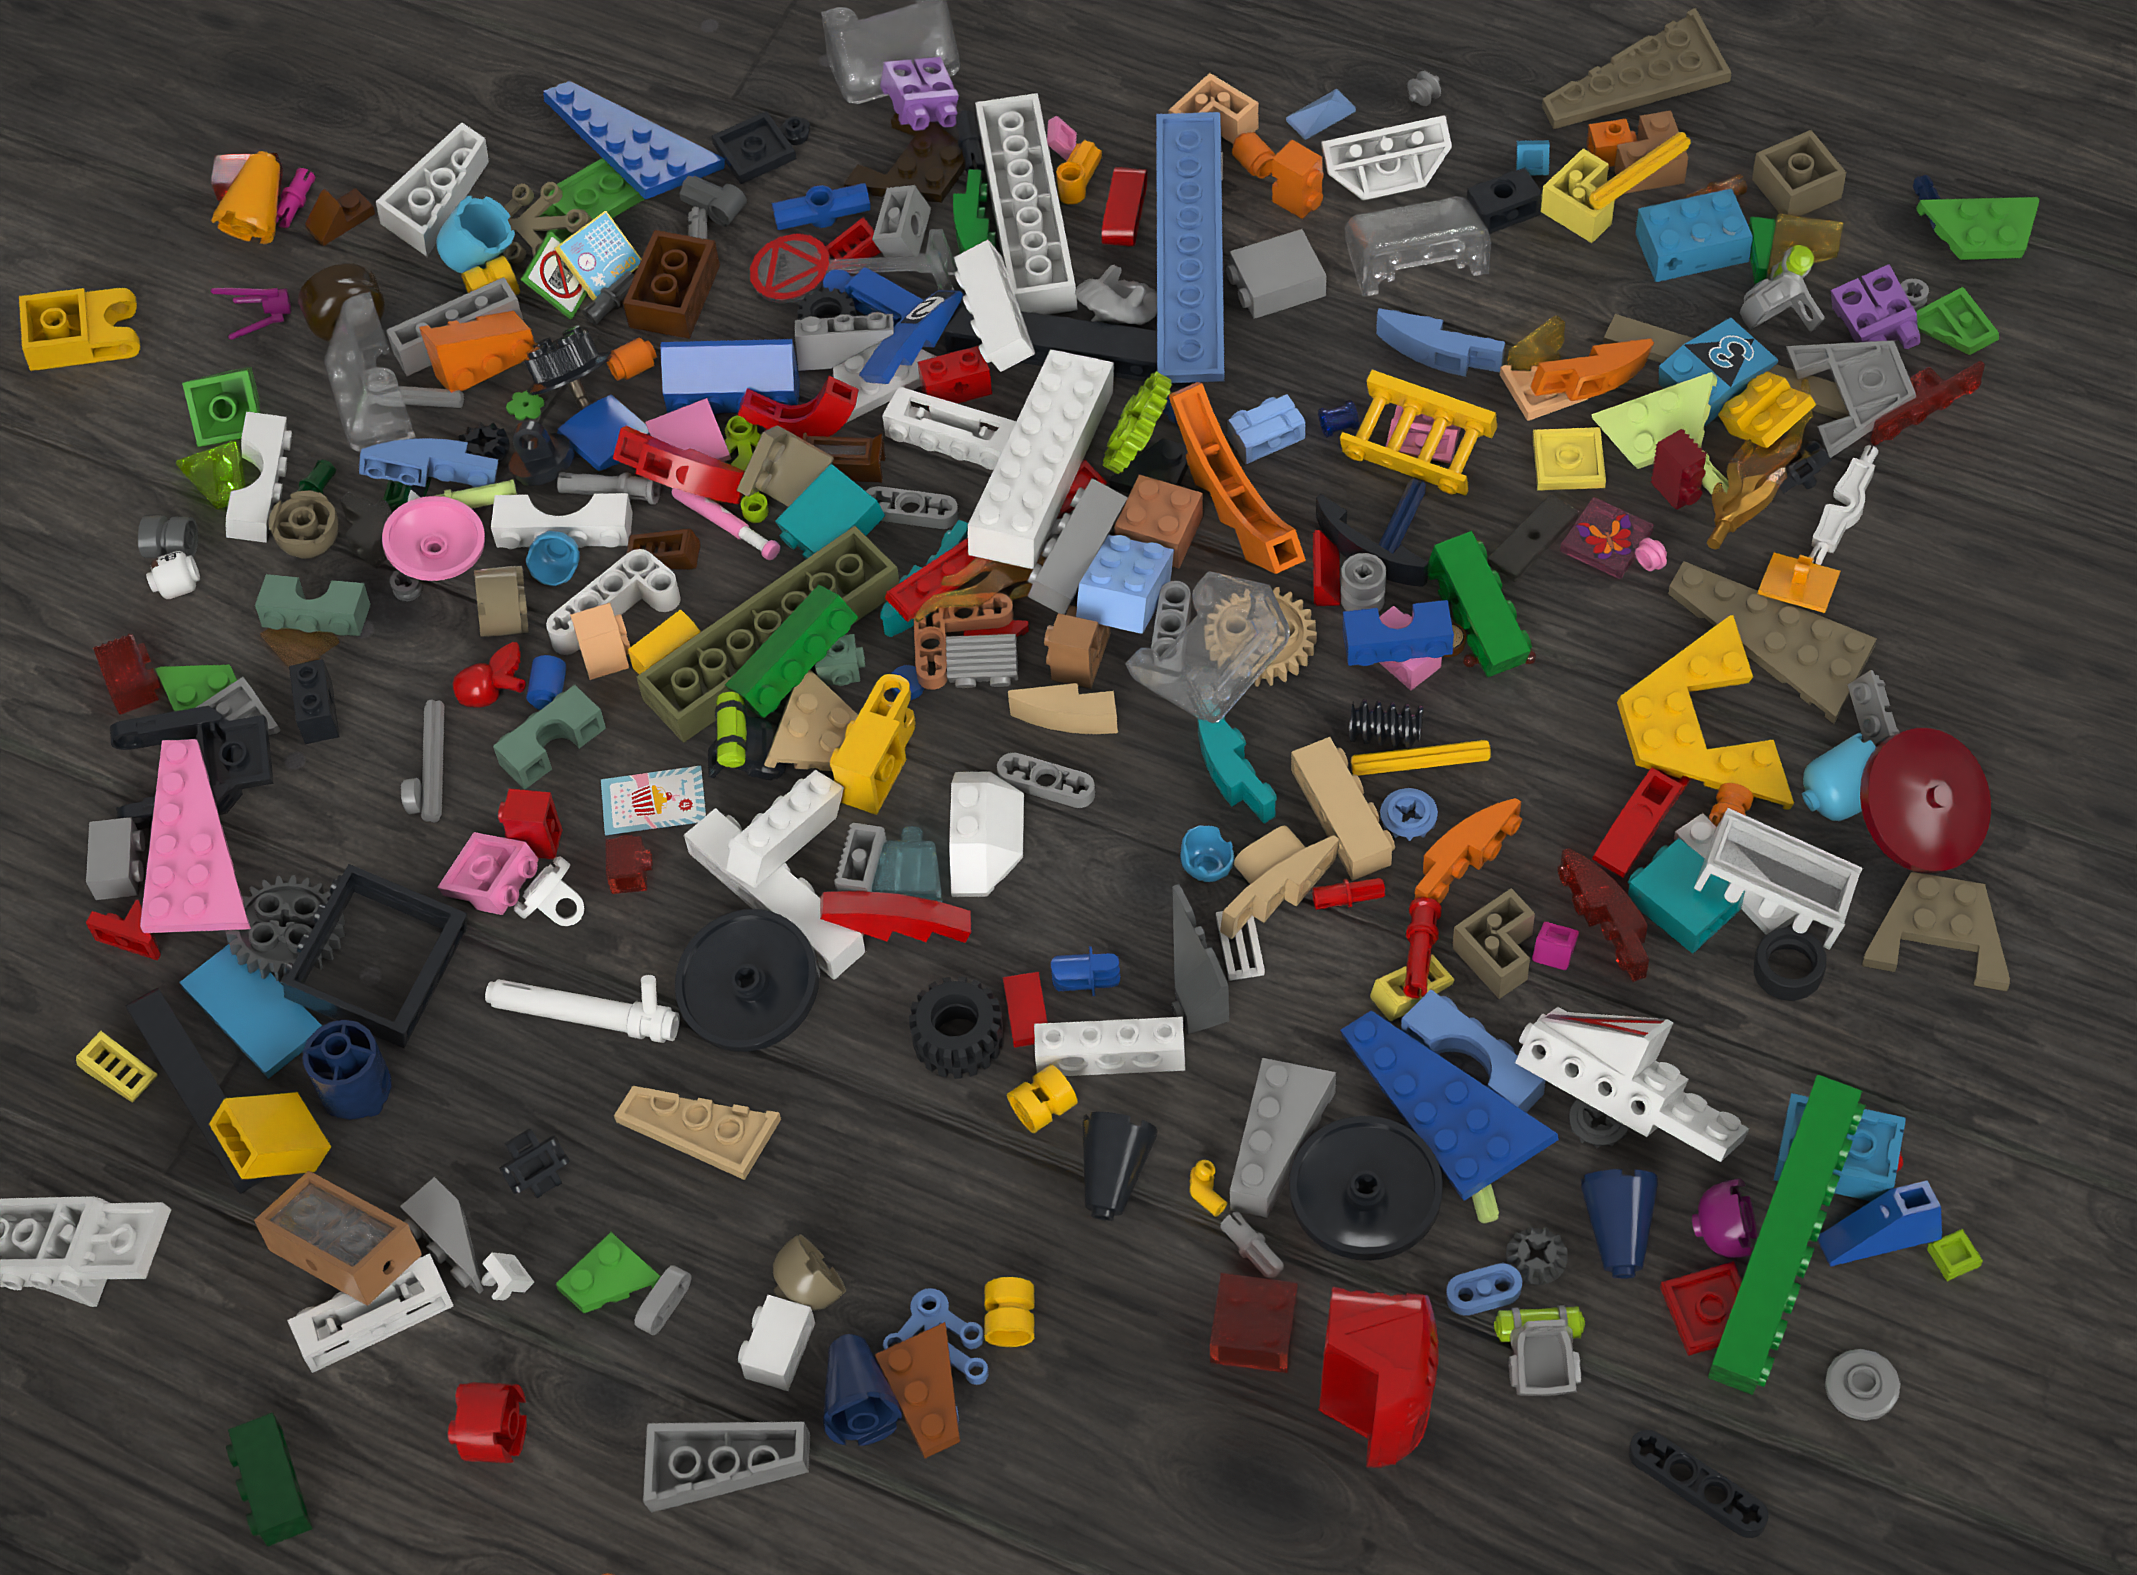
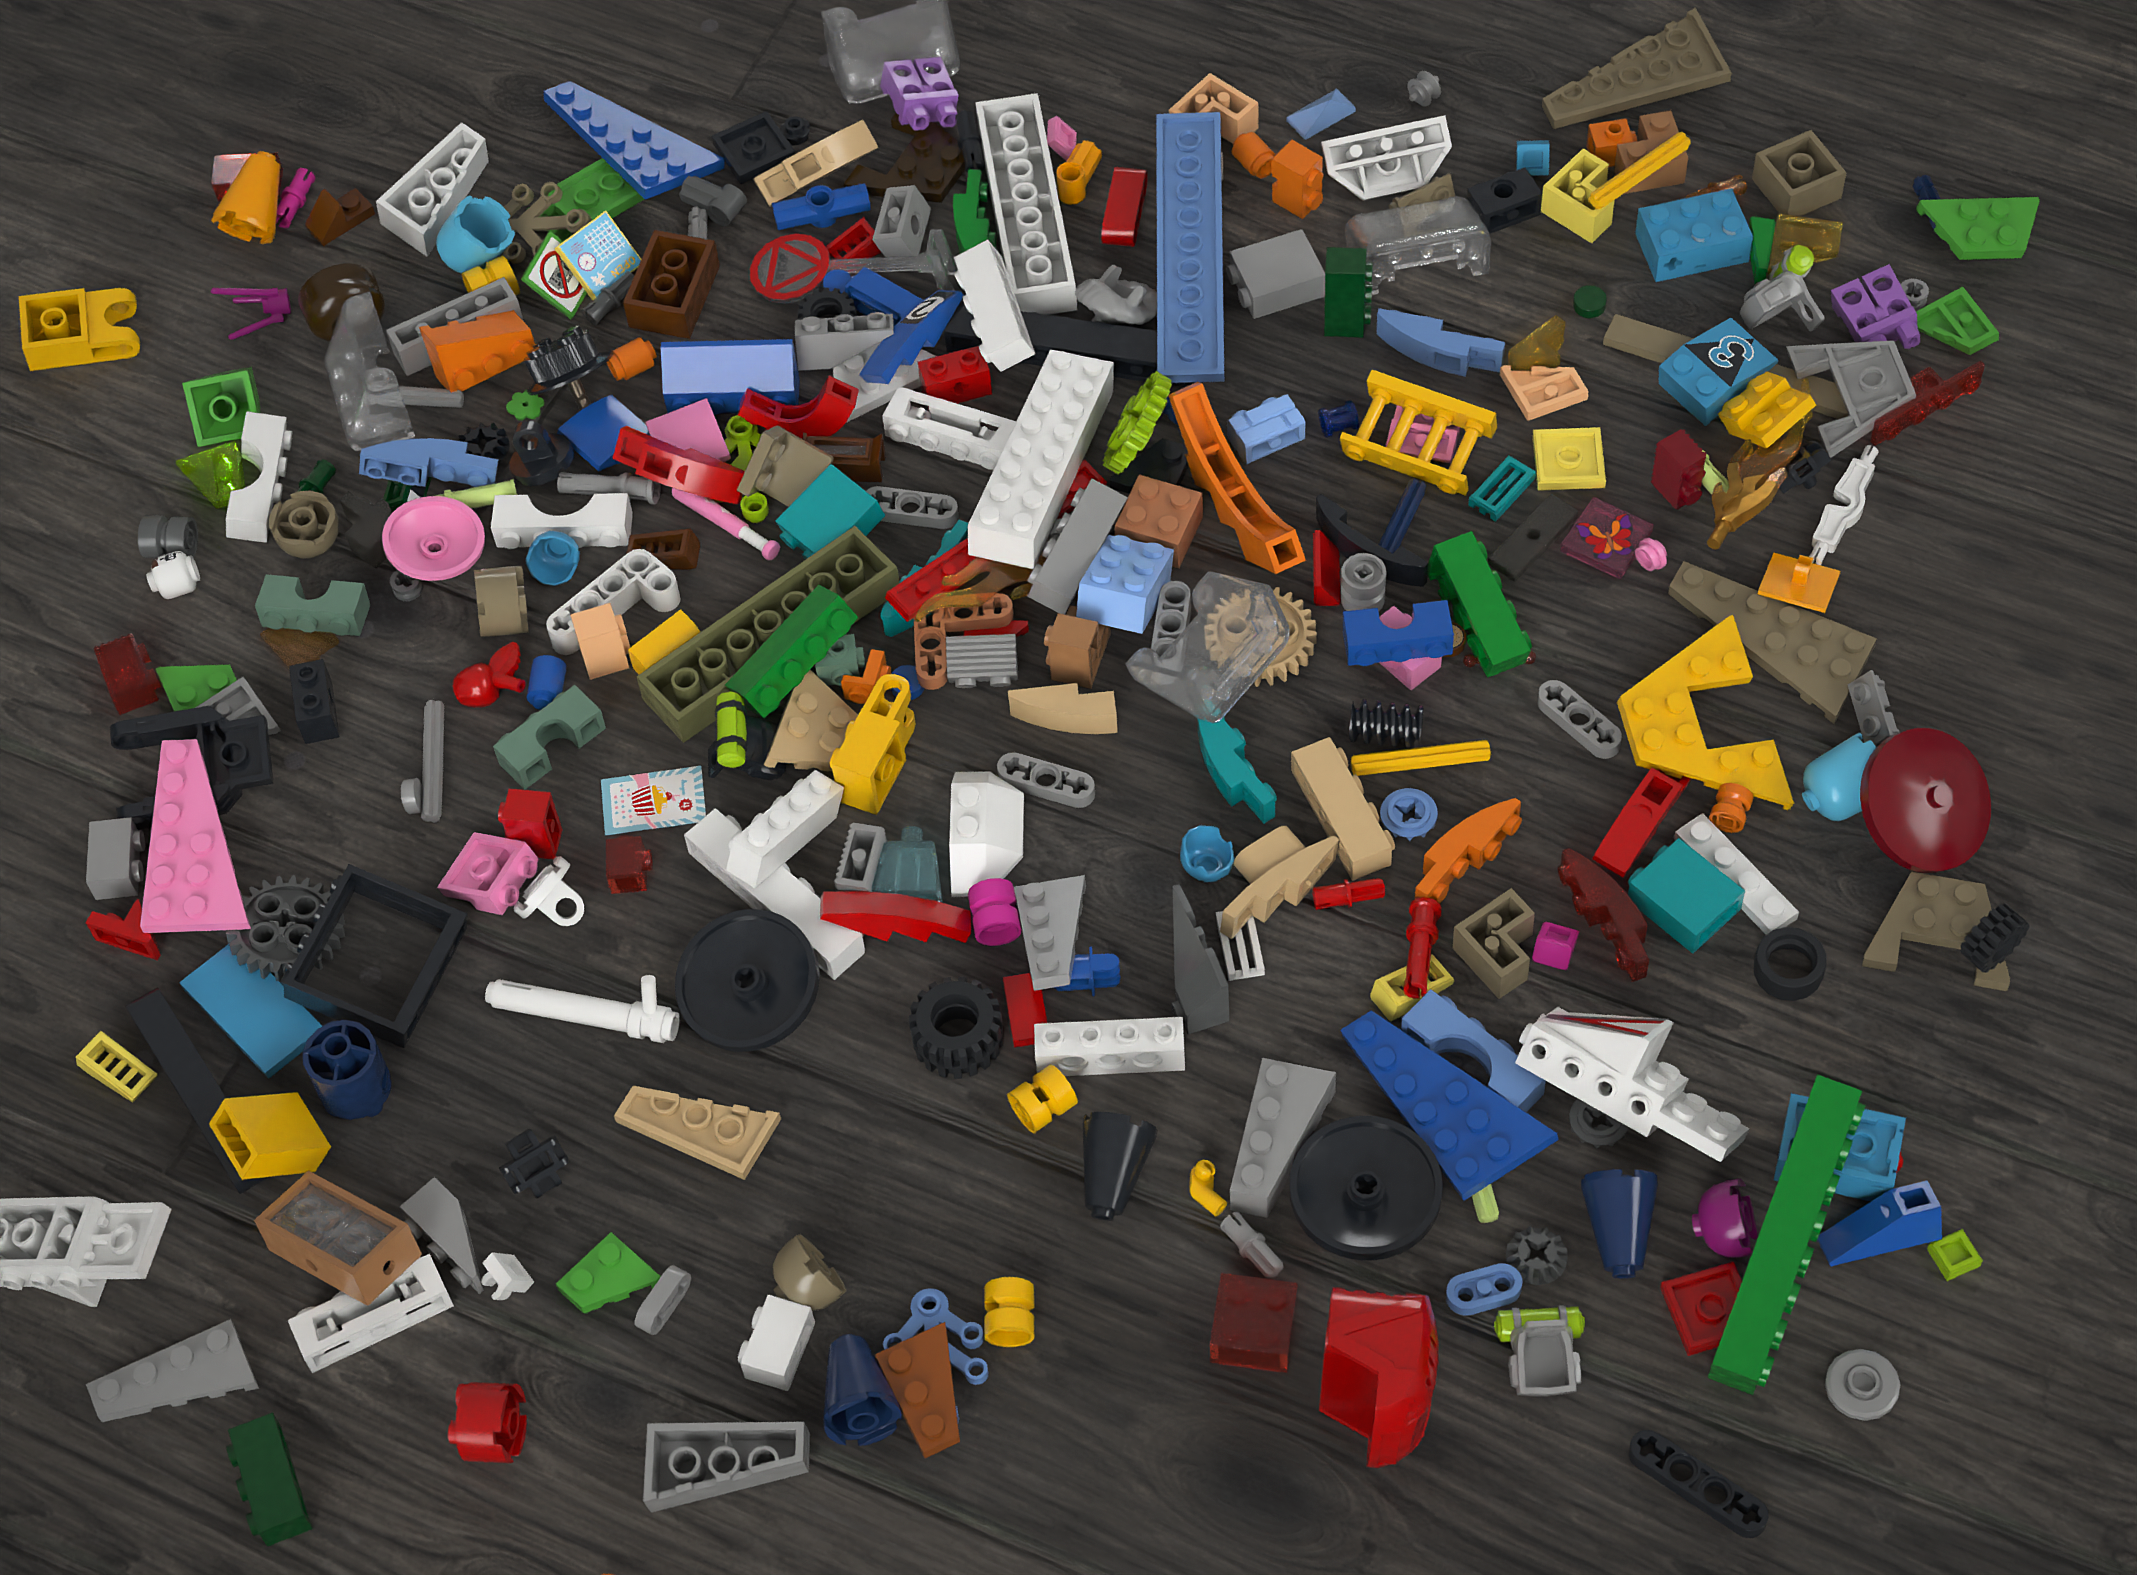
orange slope [1530,338,1654,402] -> none
yellowish green wing [1592,372,1717,469] -> none
white window [1694,808,1863,950] -> none
none -> light grey wing [86,1319,259,1422]
none -> tan slope [754,120,878,207]
none -> orange bracket [841,649,891,704]
none -> dark pink wheel [968,878,1022,946]
none -> light grey wing [1014,875,1086,991]
none -> dark green brick [1324,247,1373,338]
none -> dark tan hinge [1389,173,1457,229]
none -> teal tile [1468,455,1536,522]
none -> light grey beam [1537,680,1622,759]
none -> dark green tile [1573,285,1607,318]
none -> black tyre [1960,903,2030,973]

